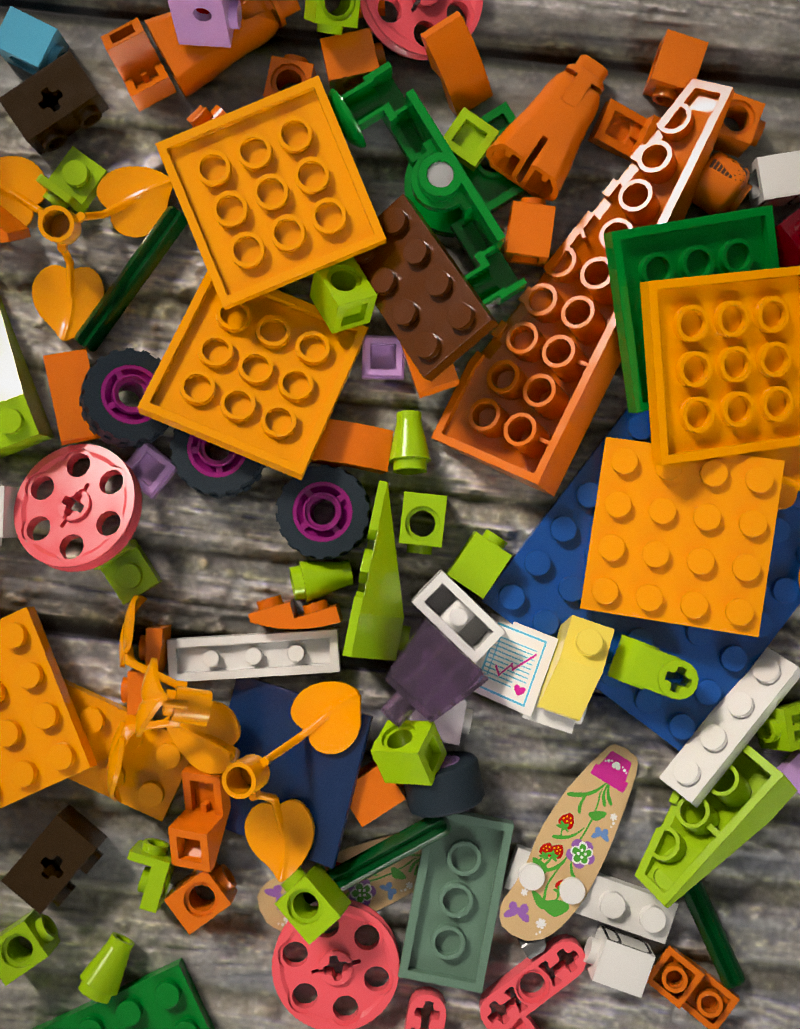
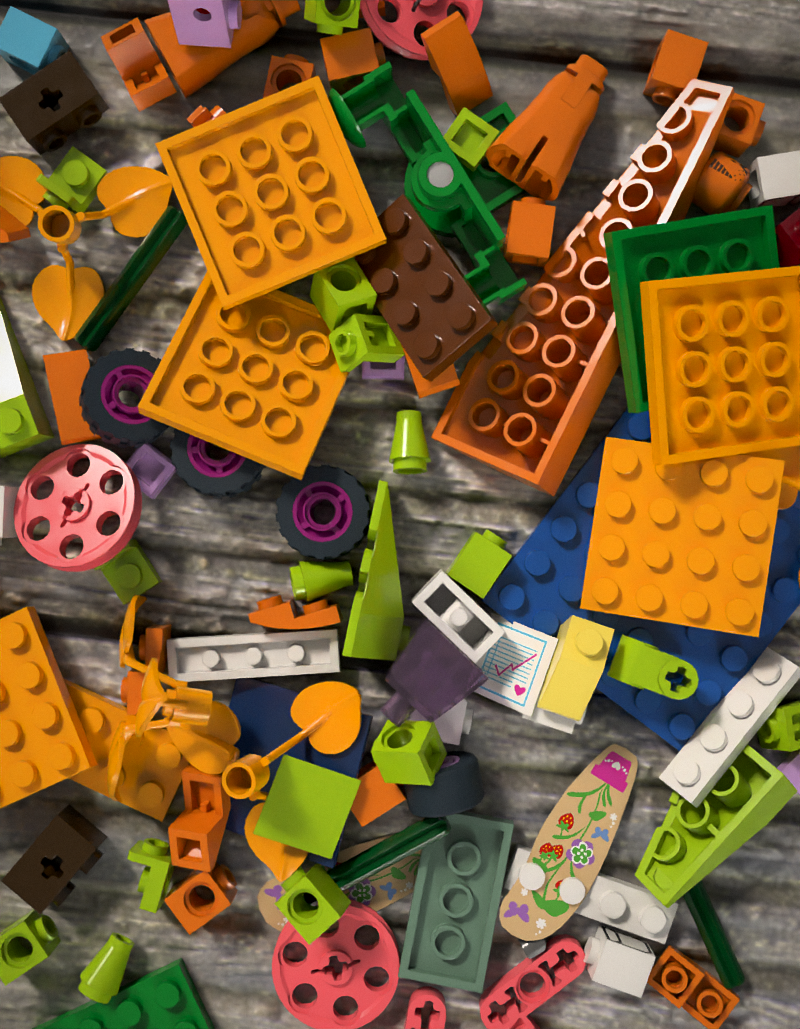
orange slope [310,419,394,474] -> none
lime brick [399,491,447,555] -> none
orange slope [588,98,661,162] -> none
none -> lime sticker [253,754,361,859]
none -> lime bracket [329,313,405,372]

